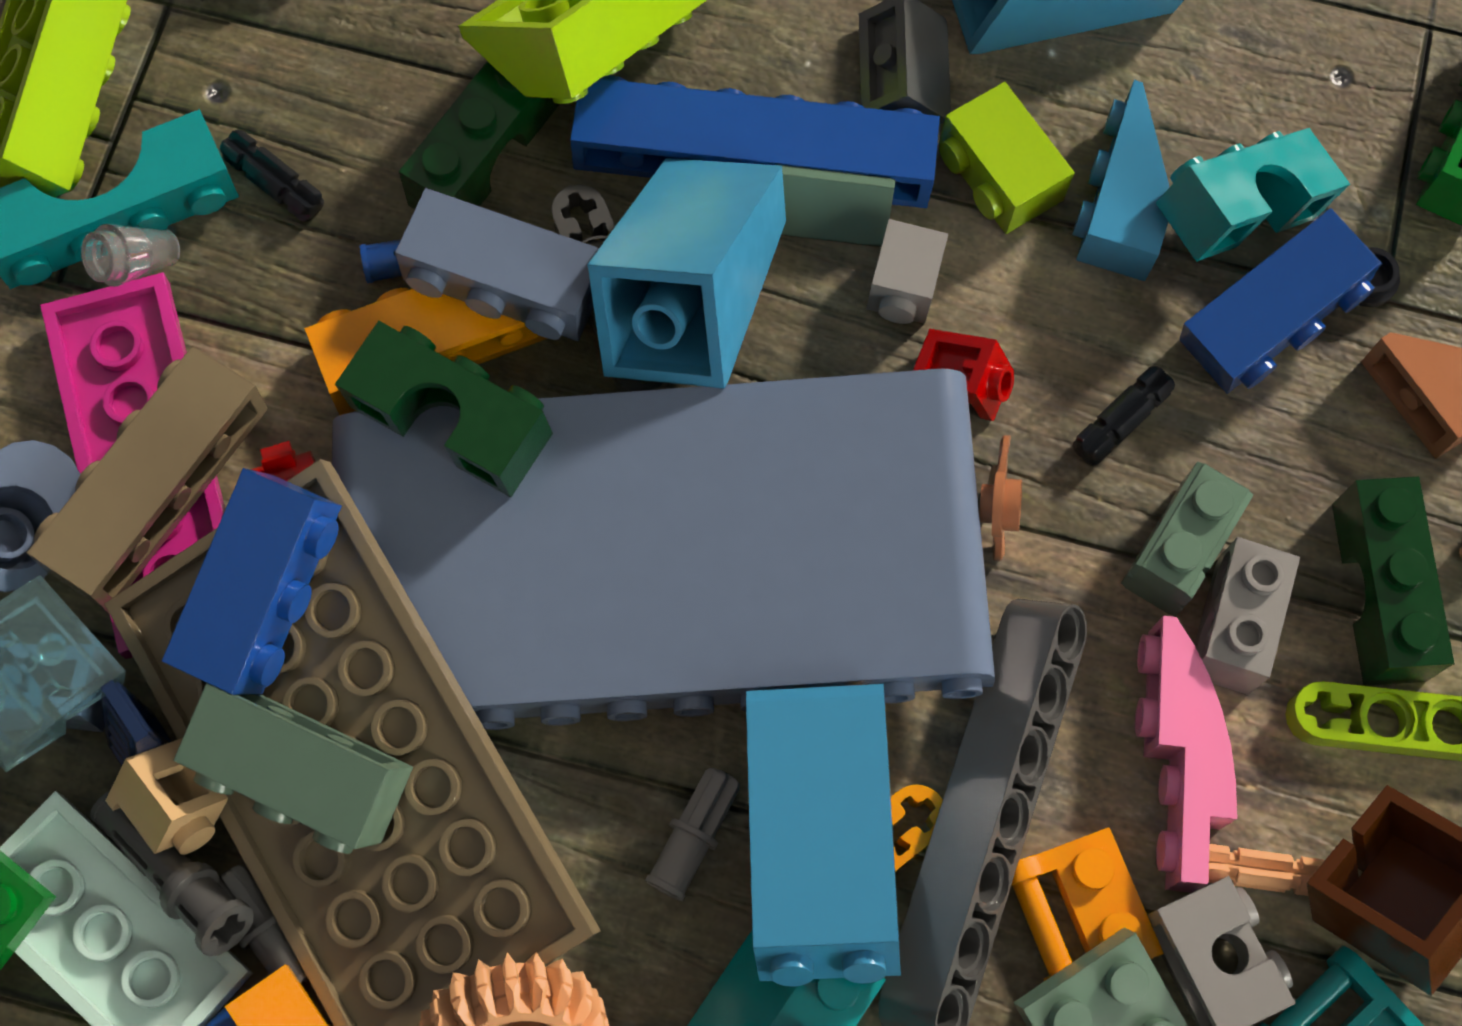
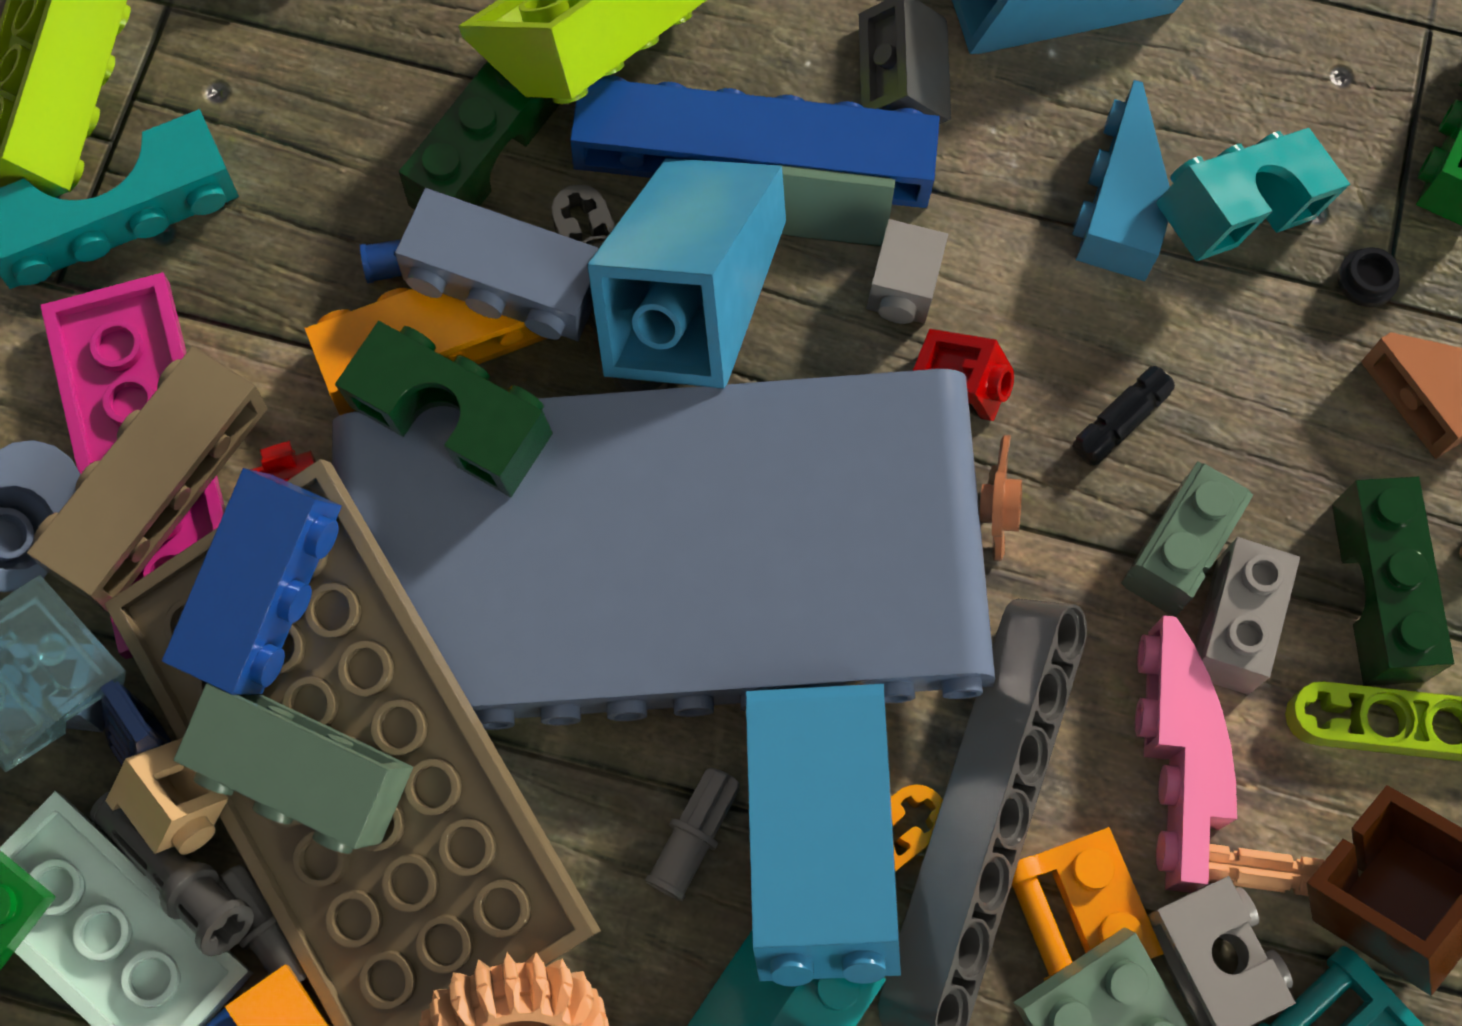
clear cone [81,224,180,287] -> none
black axle [219,130,324,221] -> none
lime brick [938,81,1075,234] -> none
blue brick [1179,208,1381,394] -> none

